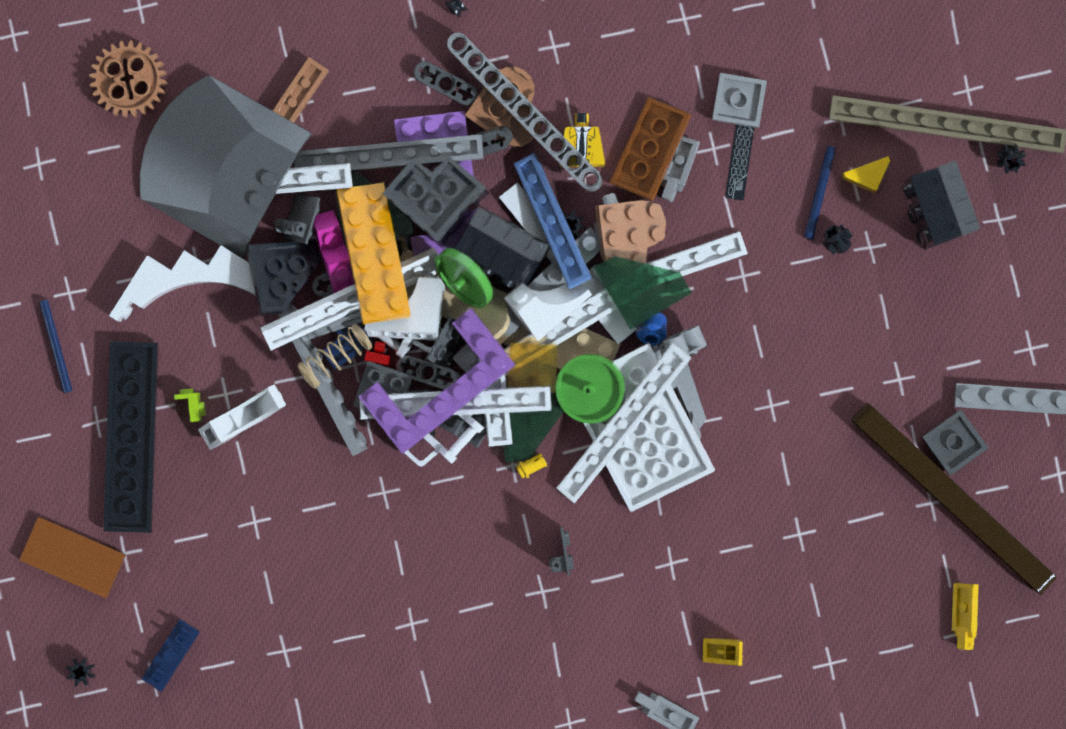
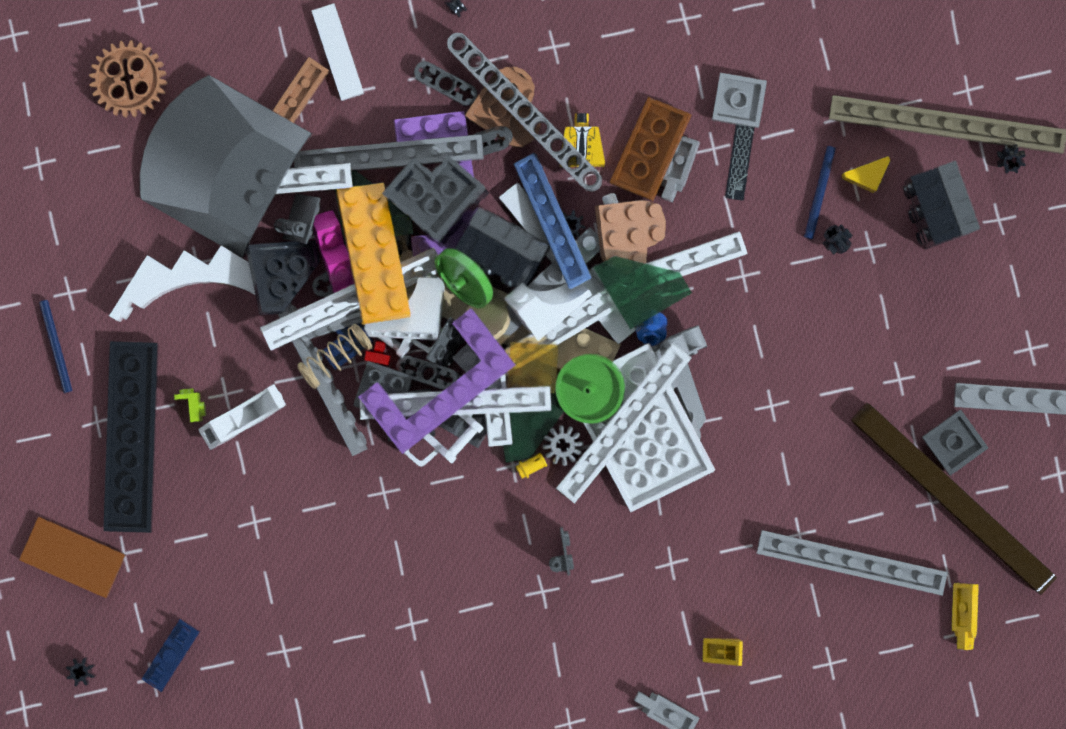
none -> white tile [312,4,364,101]
none -> light grey gear [543,425,583,466]
none -> light grey plate [756,530,948,596]

